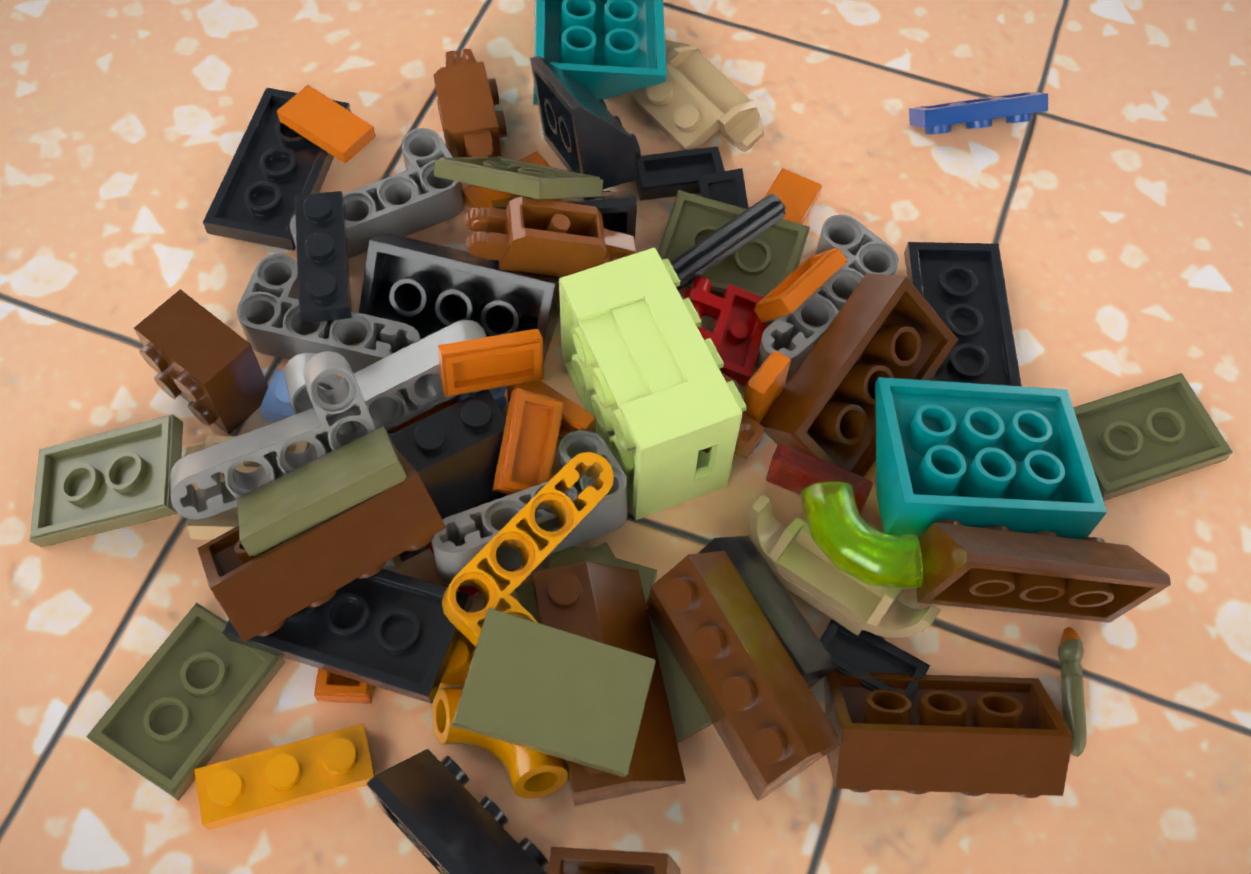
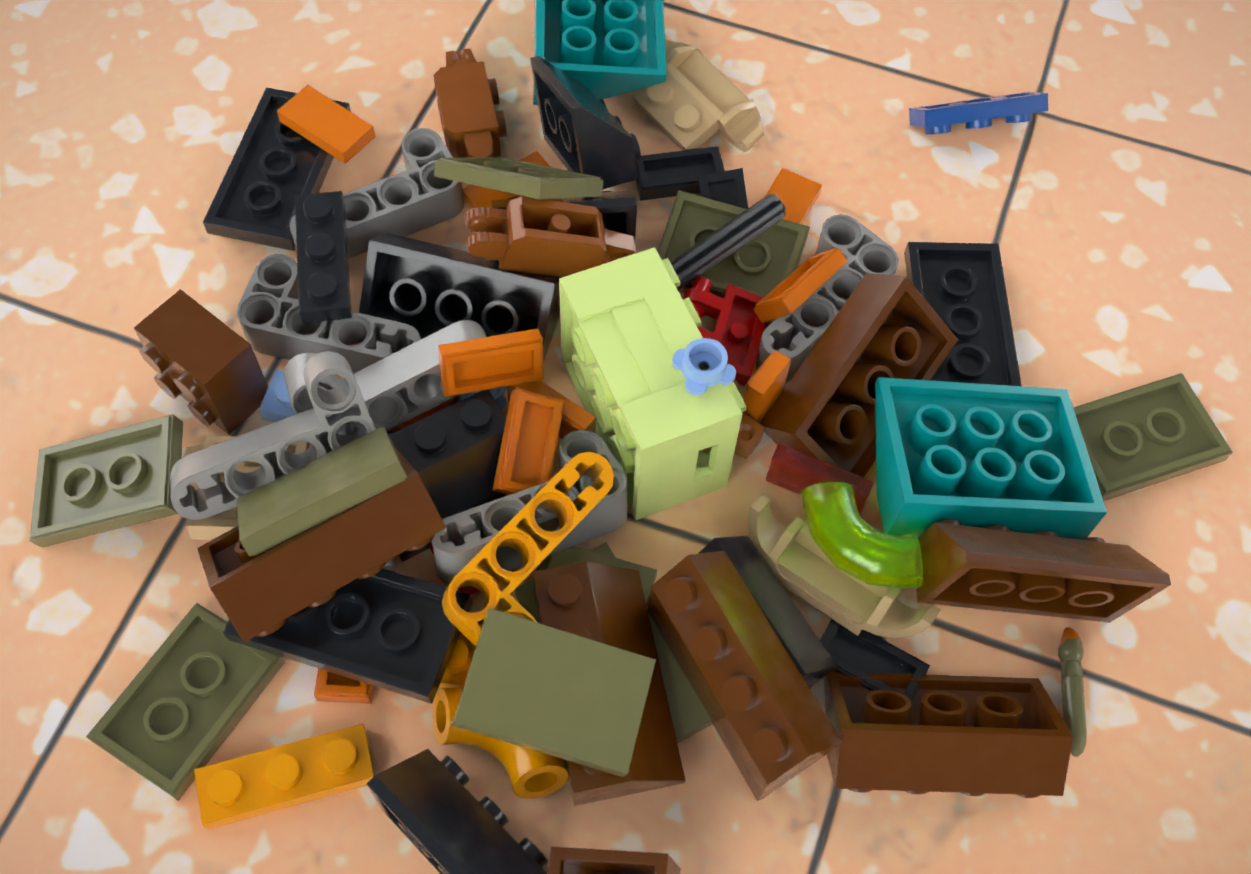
none -> light blue plate [672,338,736,396]

